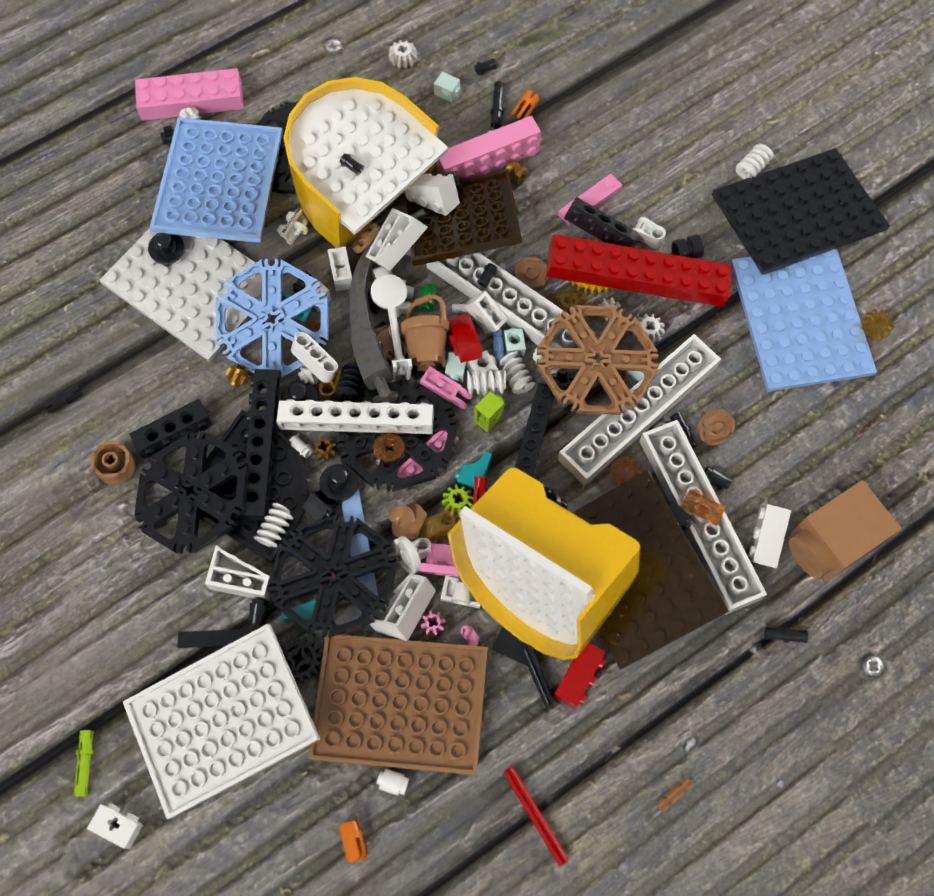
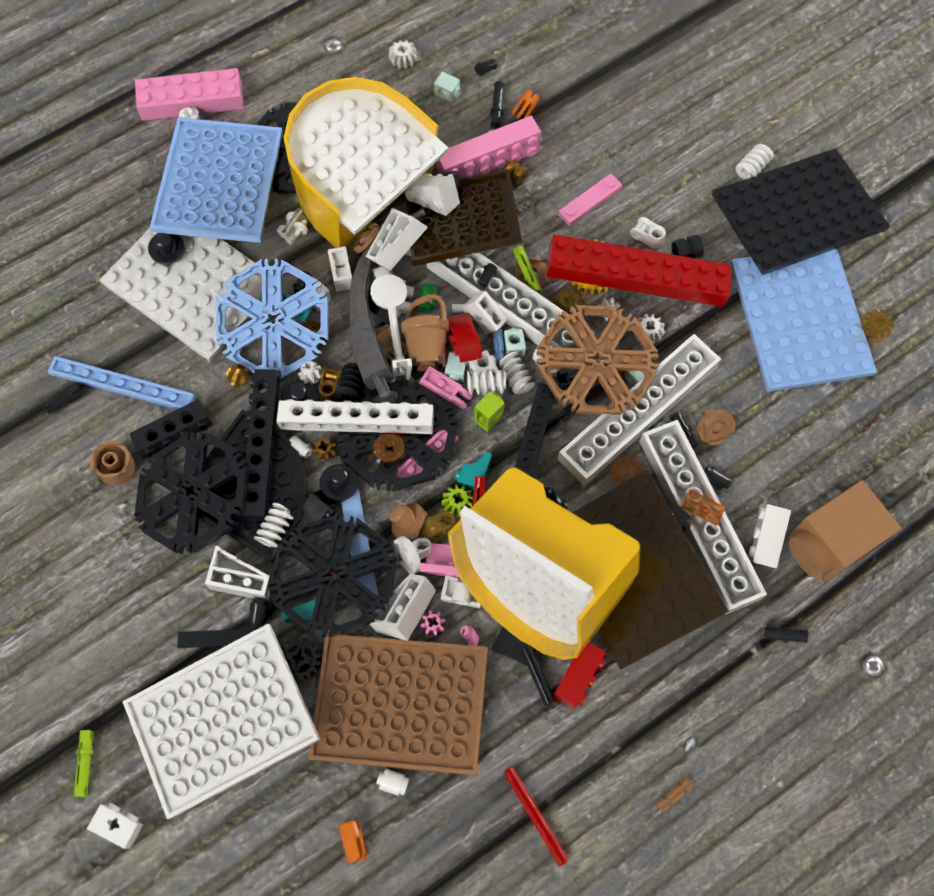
black gear [160,125,175,148] -> none
white beam [291,332,338,383] -> none
black pin [339,153,364,176] -> none
black brick [564,197,638,247] -> none
none -> light blue tile [47,356,196,410]
none -> lime pin [513,246,543,294]

